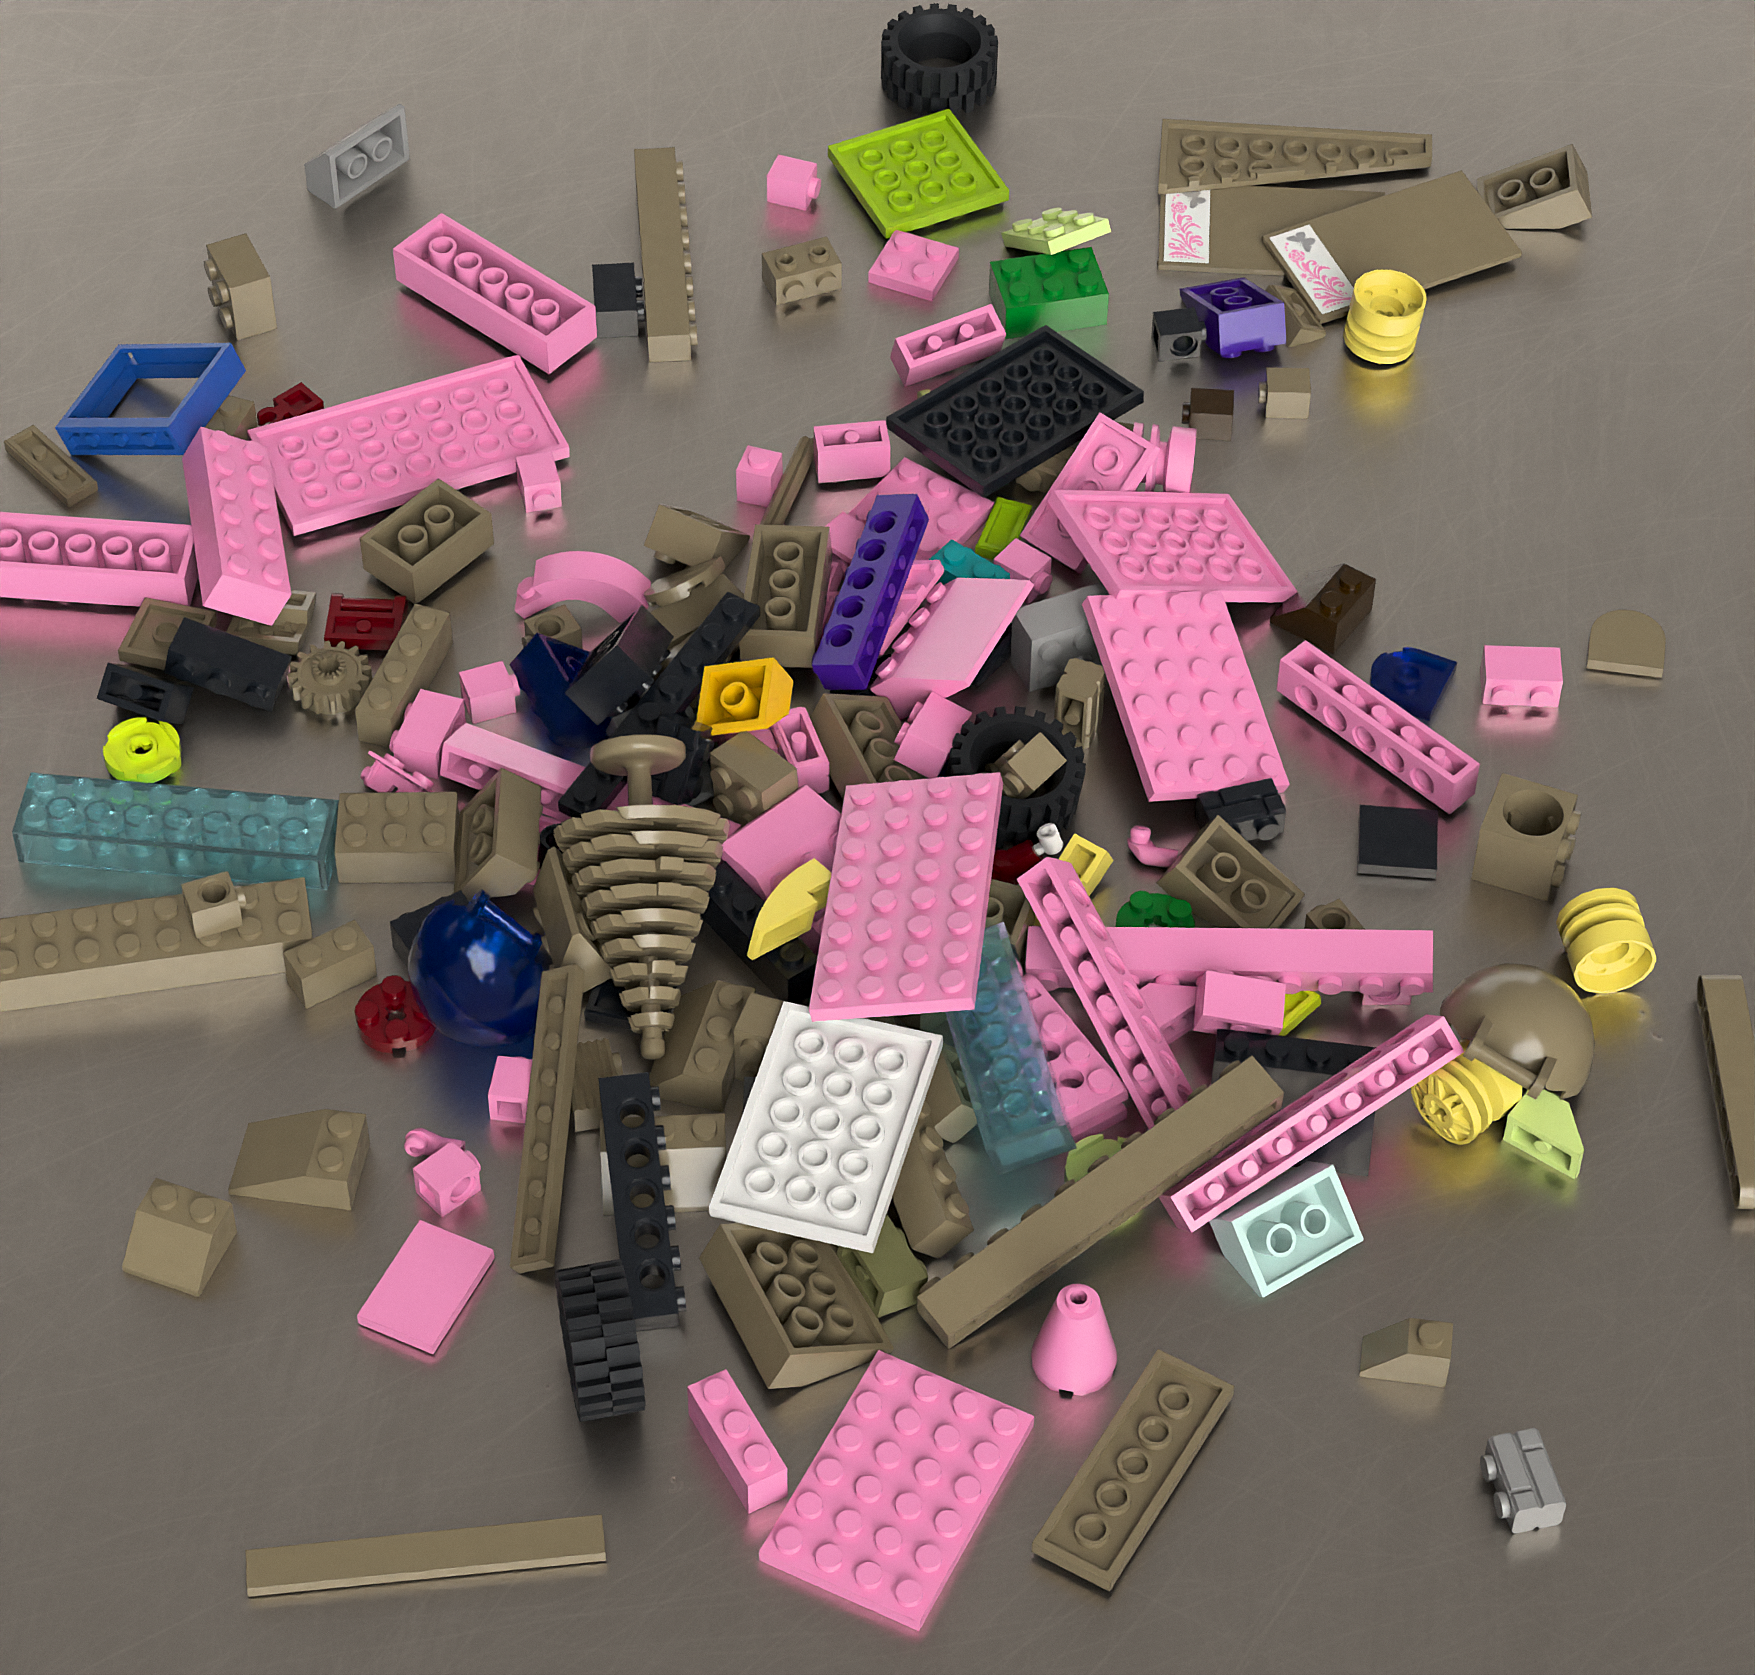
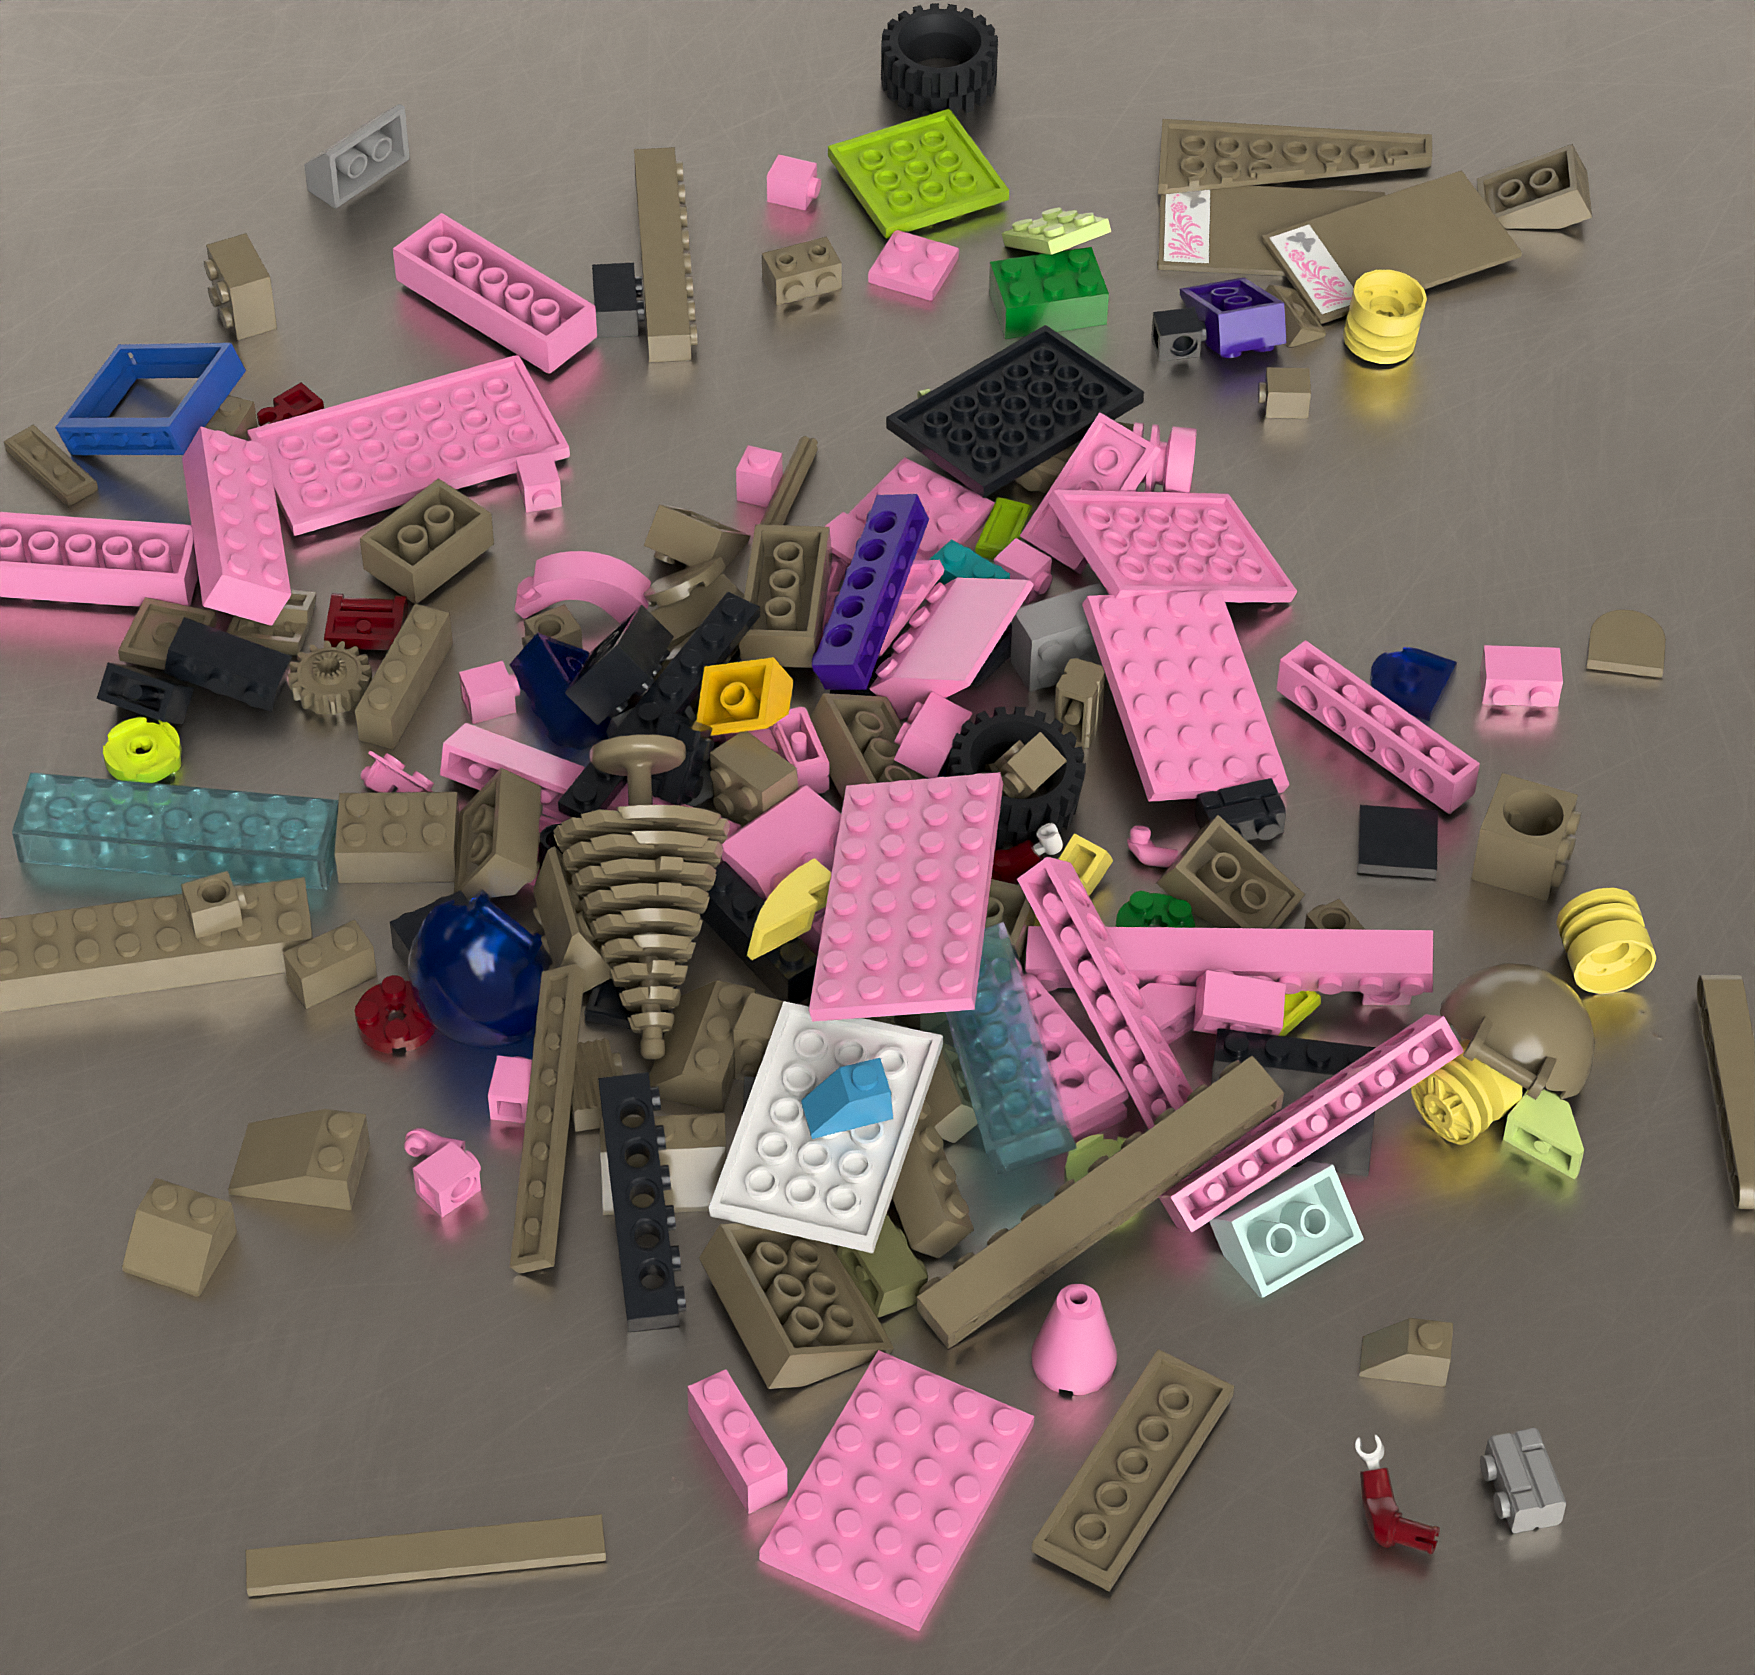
bright pink tile [357,1220,495,1354] -> none
bright pink brick [389,689,466,780] -> none
black tyre [555,1259,646,1422] -> none
bright pink brick [813,420,890,483] -> none
bright pink brick [890,304,1006,387] -> none
dark brown brick [1181,388,1234,441] -> none
dark brown slope [1270,563,1376,654] -> none
none -> dark azure slope [801,1058,893,1139]
none -> dark red arm [1355,1435,1440,1554]

